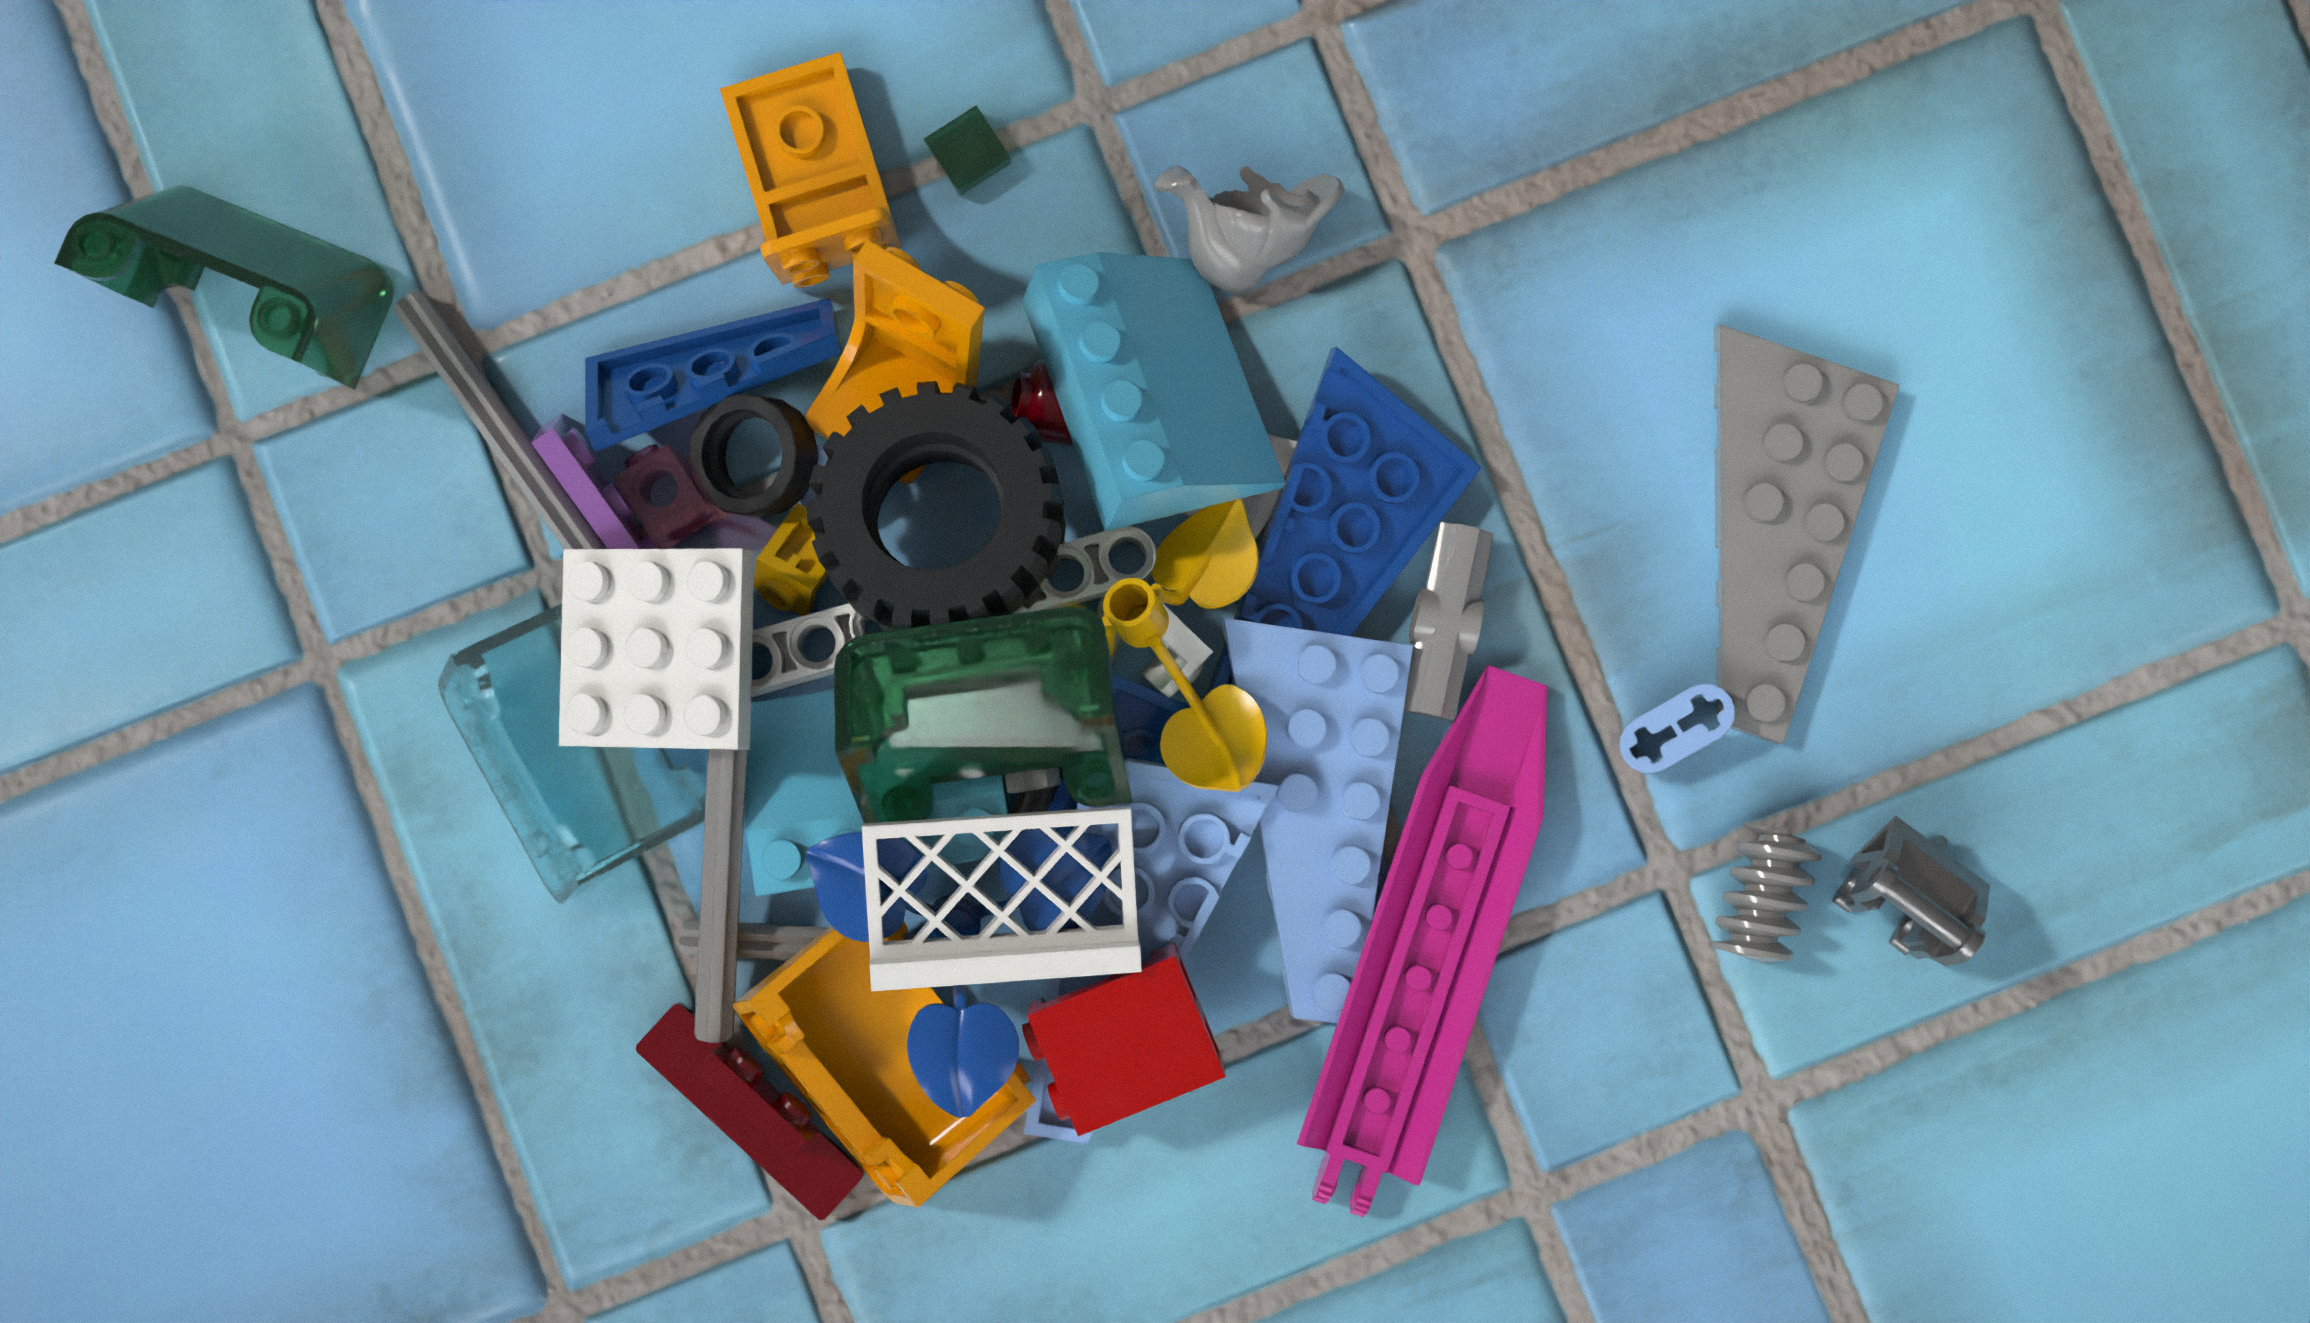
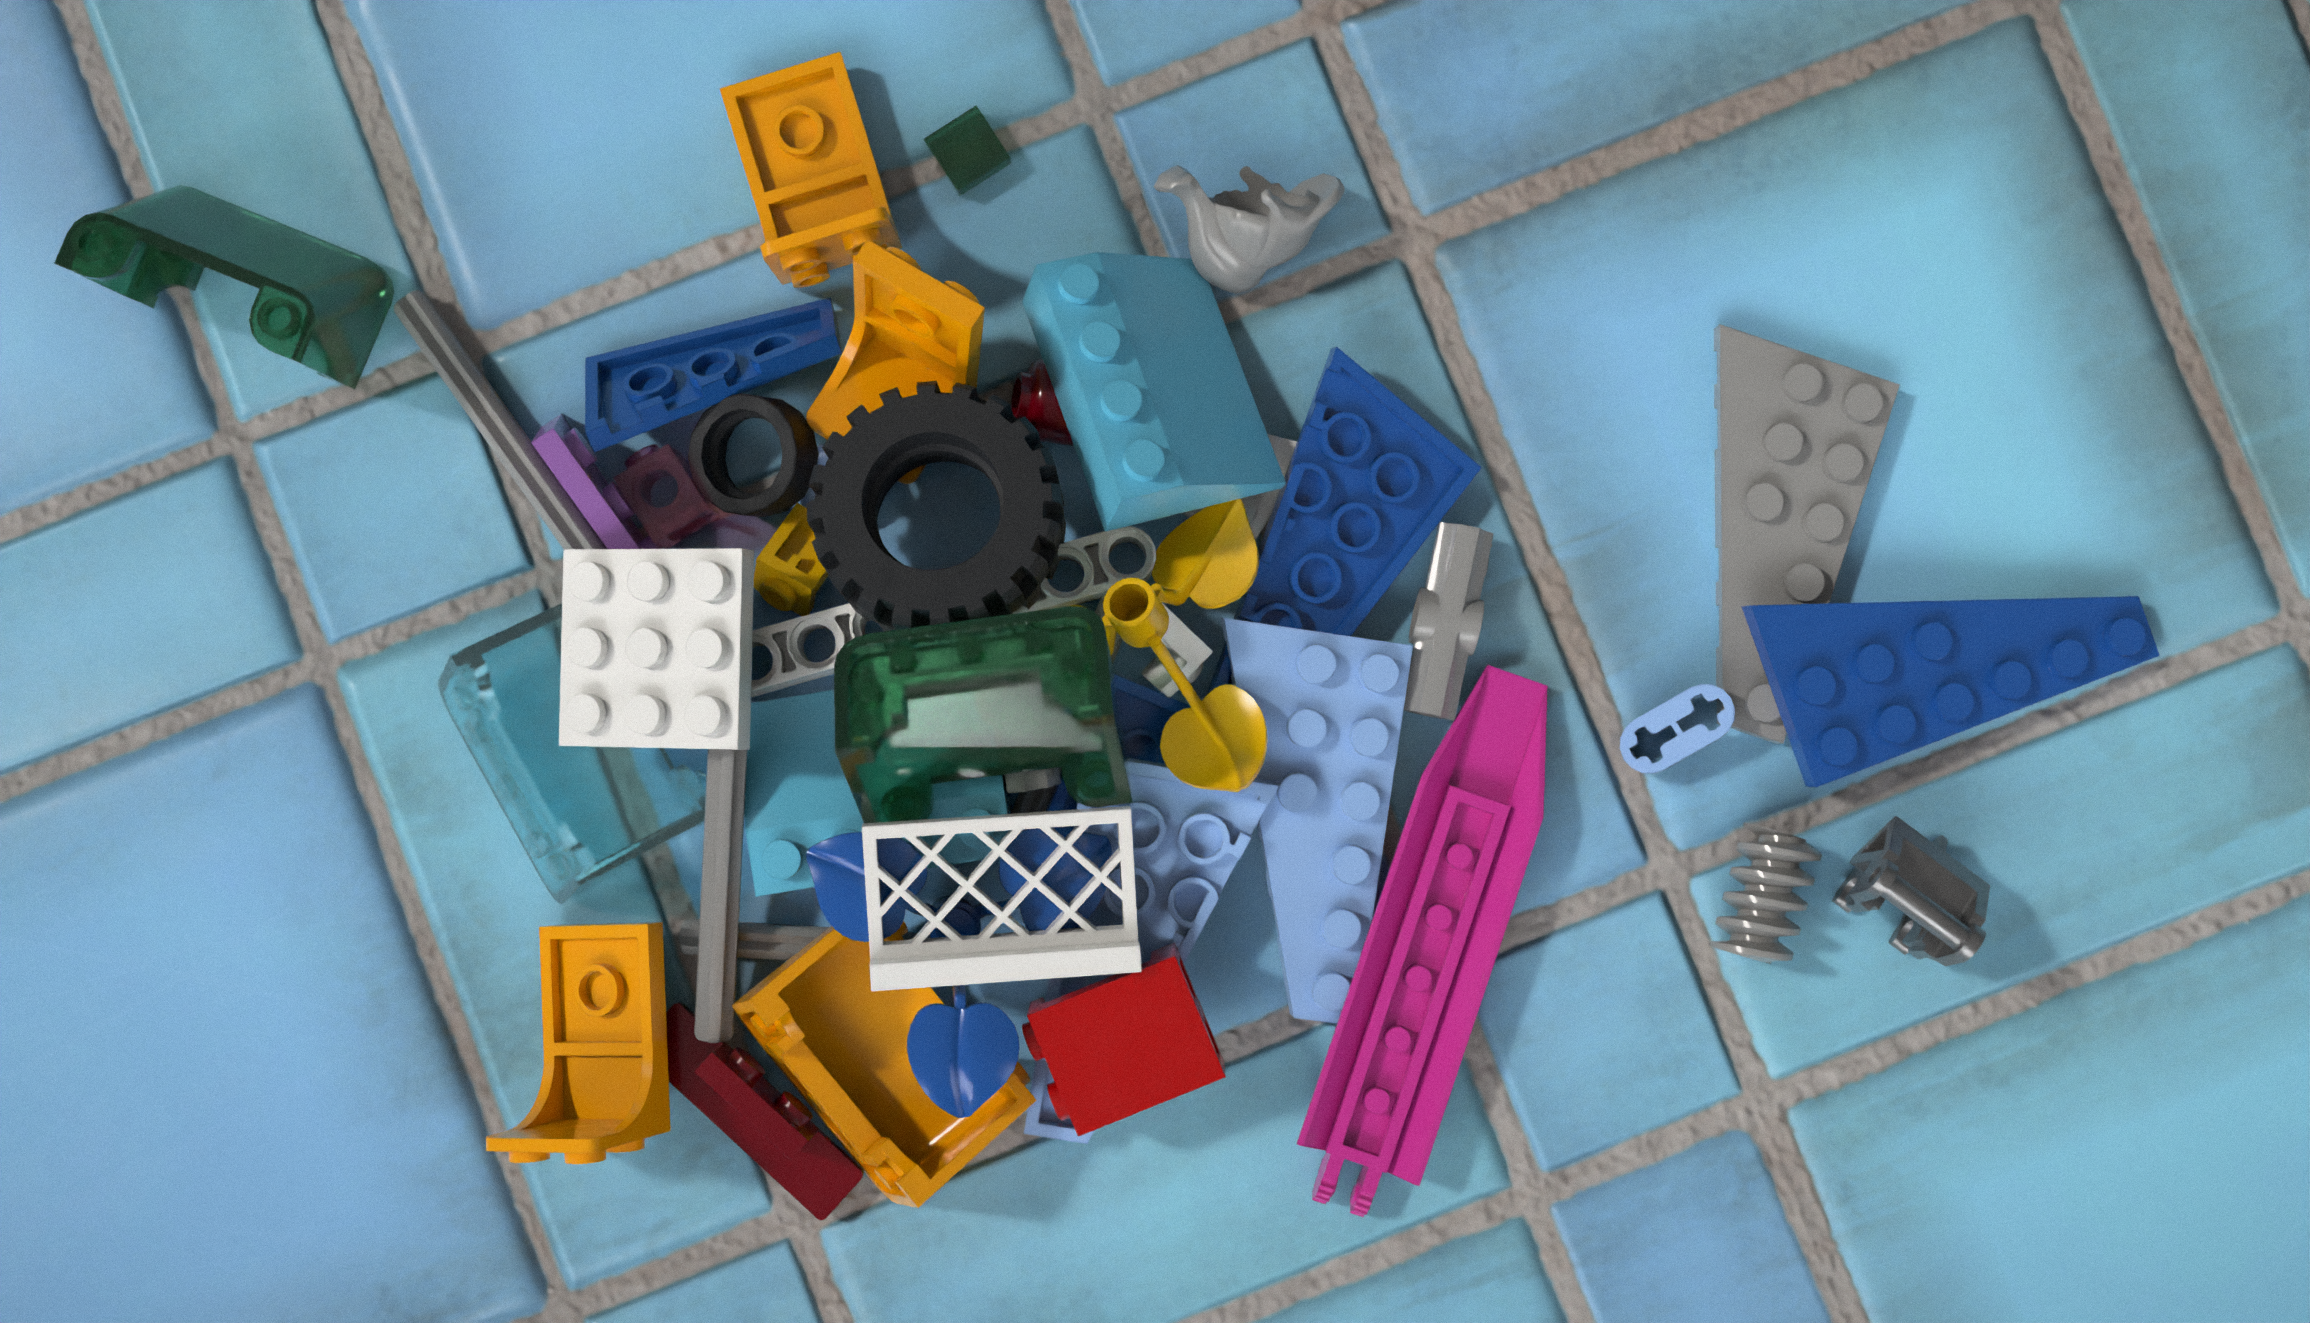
none -> light orange bracket [486,922,671,1164]
none -> blue wing [1741,596,2160,788]

